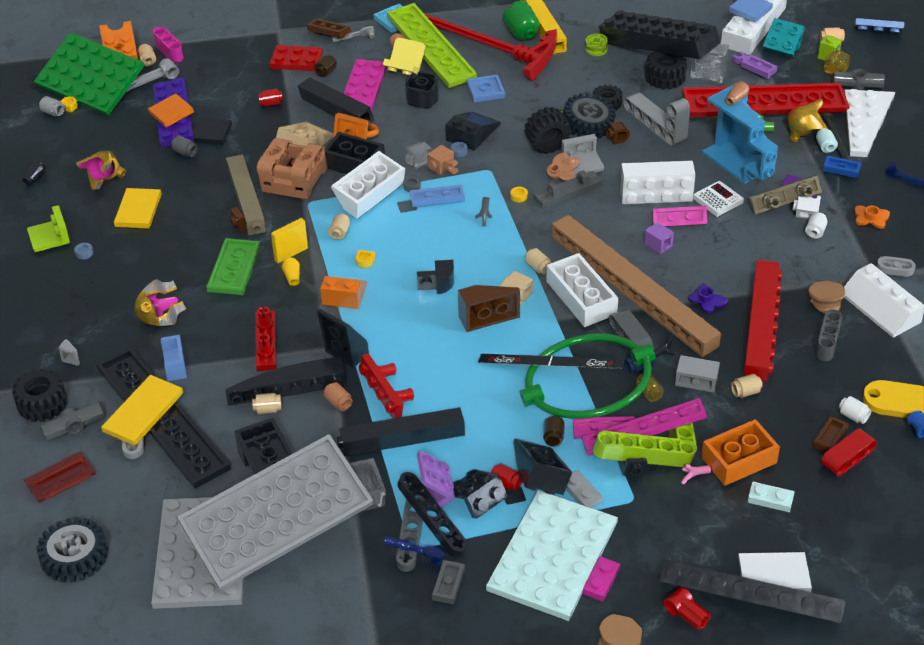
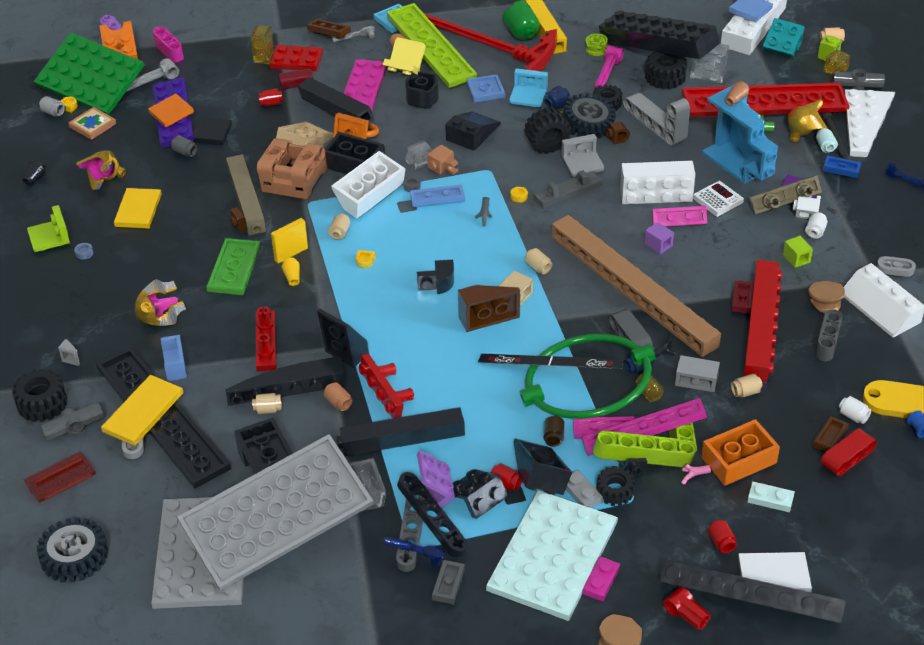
tan brick [137,44,156,66] -> none
dark brown brick [314,55,337,77] -> none
orange slope [320,276,367,309] -> none
sand blue tile [451,142,468,157] -> none
white brick [546,253,618,327] -> none
nougat plate [547,152,580,181] -> none
dark purple animal [688,283,728,314] -> none
medium lavender plate [733,51,777,79] -> none
medium blue plate [854,18,904,33] -> none
orange animal [854,205,890,229] -> none
none -> tile [68,107,116,140]
none -> medium lavender plate [100,15,122,30]
none -> clear yellow brick [250,25,274,64]
none -> dark red brick [278,68,313,90]
none -> medium azure bracket [509,68,548,107]
none -> dark blue head [544,86,570,109]
none -> dark pink axle [594,45,624,88]
none -> black tyre [596,466,635,506]
none -> red brick [707,520,737,554]
none -> dark red plate [732,280,754,314]
none -> lime brick [783,236,813,268]

